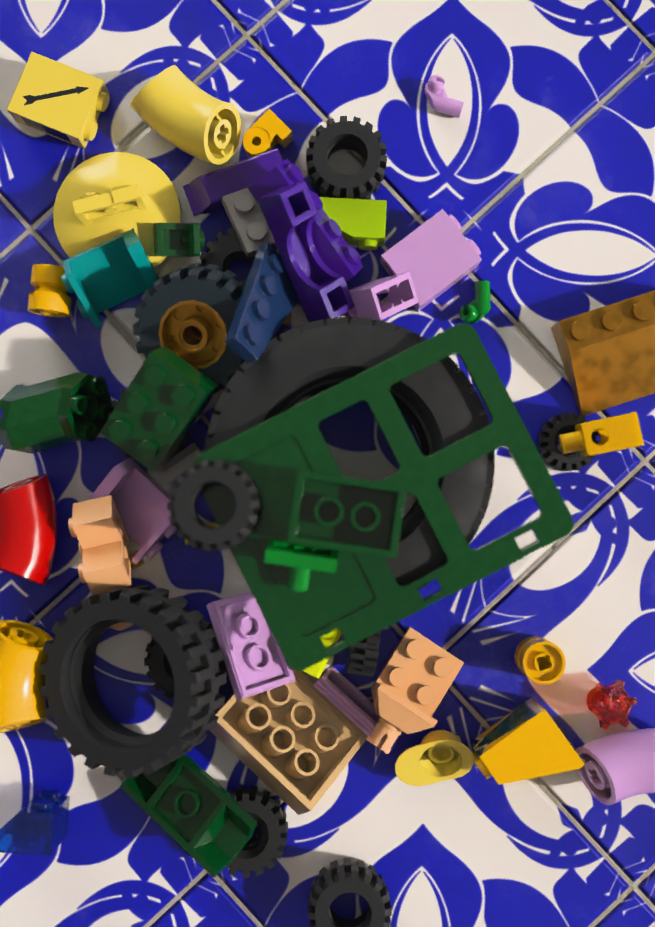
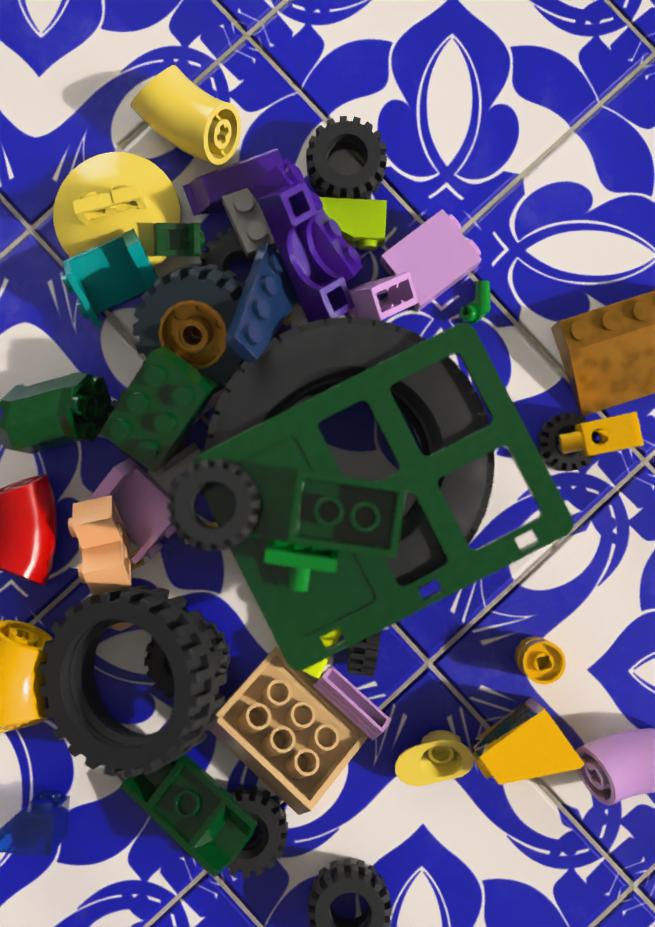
light yellow brick [7,52,110,149] -> none
yellow wheel [27,264,72,317] -> none
lavender tile [206,592,296,701] -> none
yellow leg [243,109,293,158] -> none
light nougat plate [366,627,464,754] -> none
lavender arm [425,75,464,118] -> none
clear red rock [586,679,637,730] -> none

